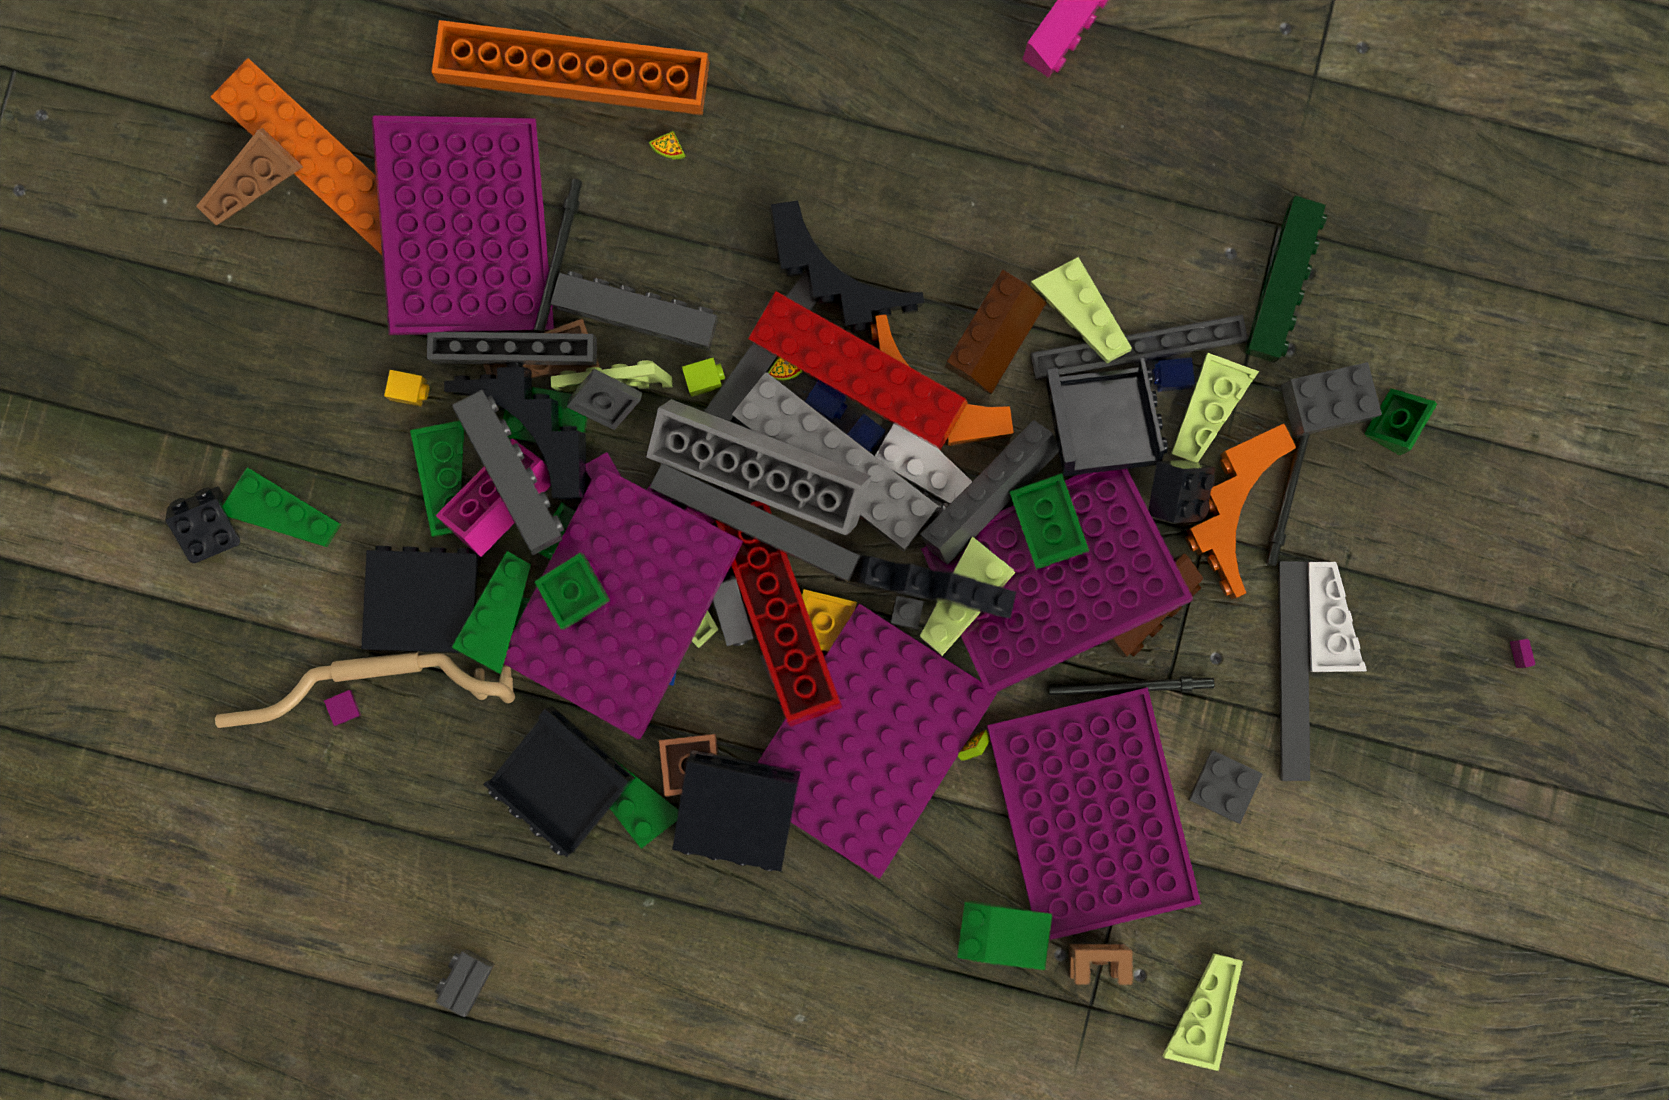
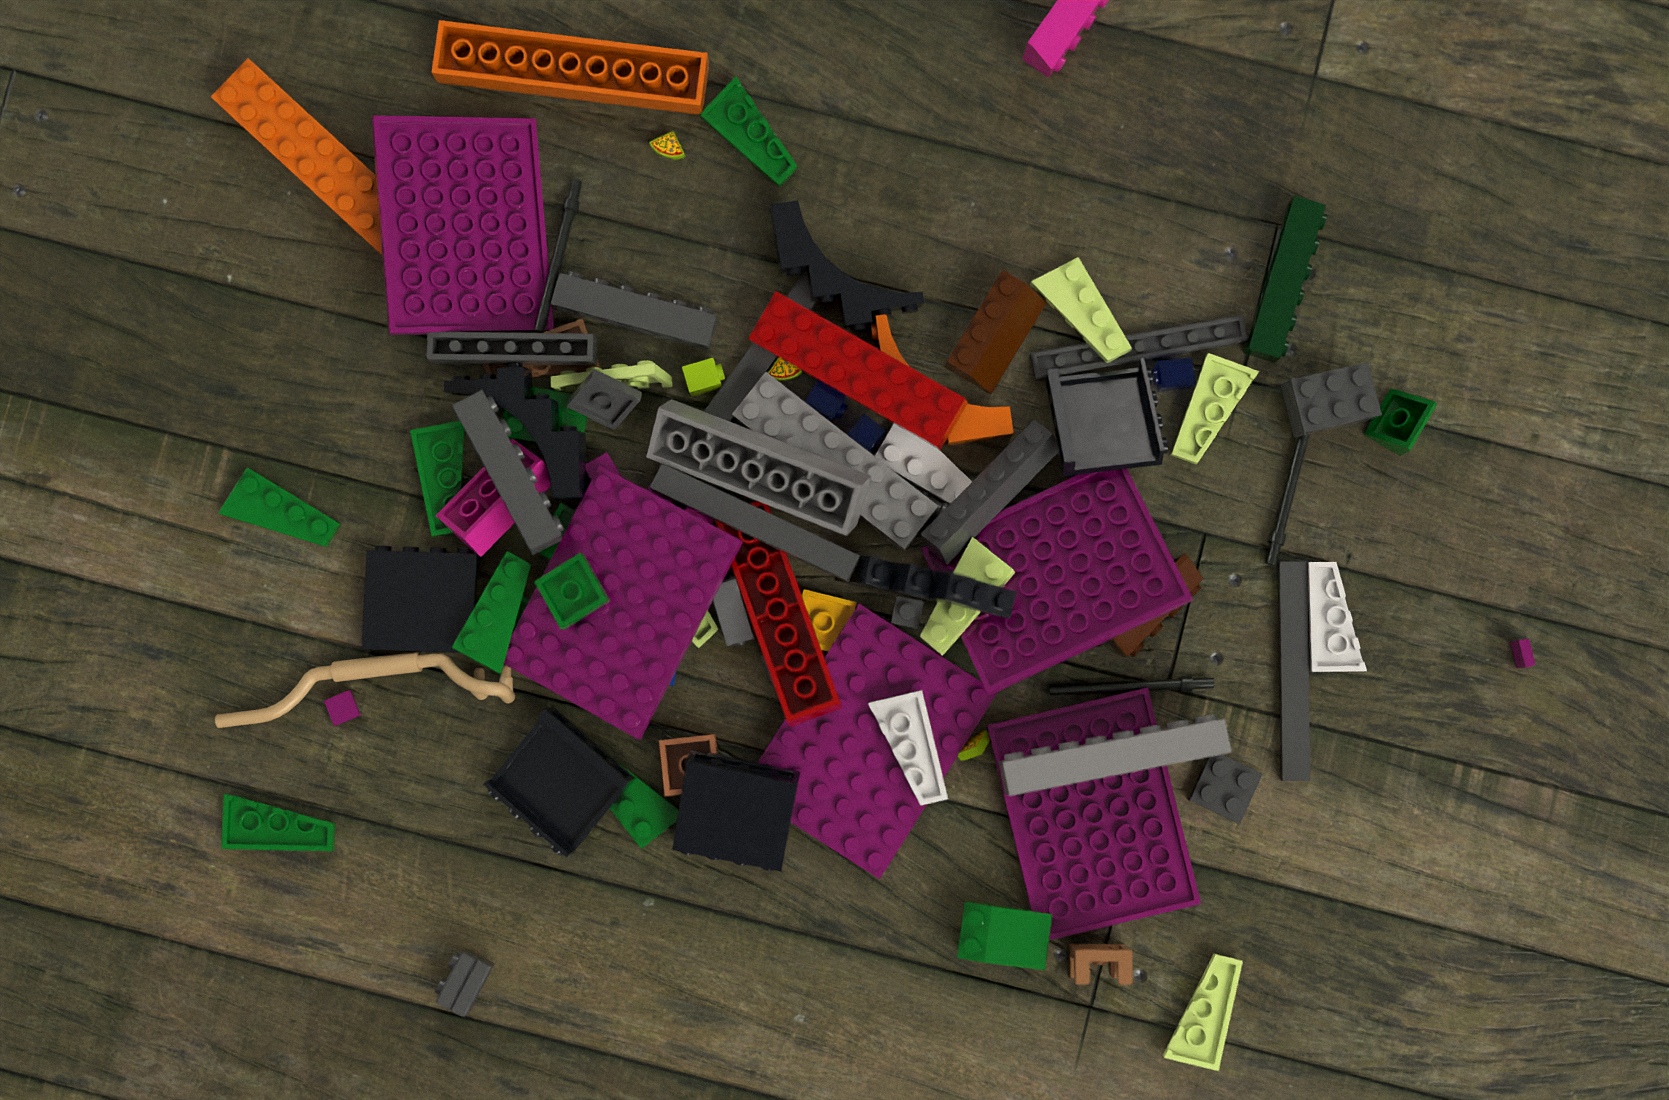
black bracket [165,486,240,563] -> none
medium nougat wing [196,128,303,225] -> none
yellow brick [384,370,429,407] -> none
green plate [1010,474,1089,569] -> none
black brick [1148,460,1215,523] -> none
orange arch [1185,424,1296,599] -> none
none -> green wing [221,793,336,851]
none -> green wing [700,76,798,188]
none -> white wing [868,690,948,805]
none -> light grey brick [998,714,1231,796]

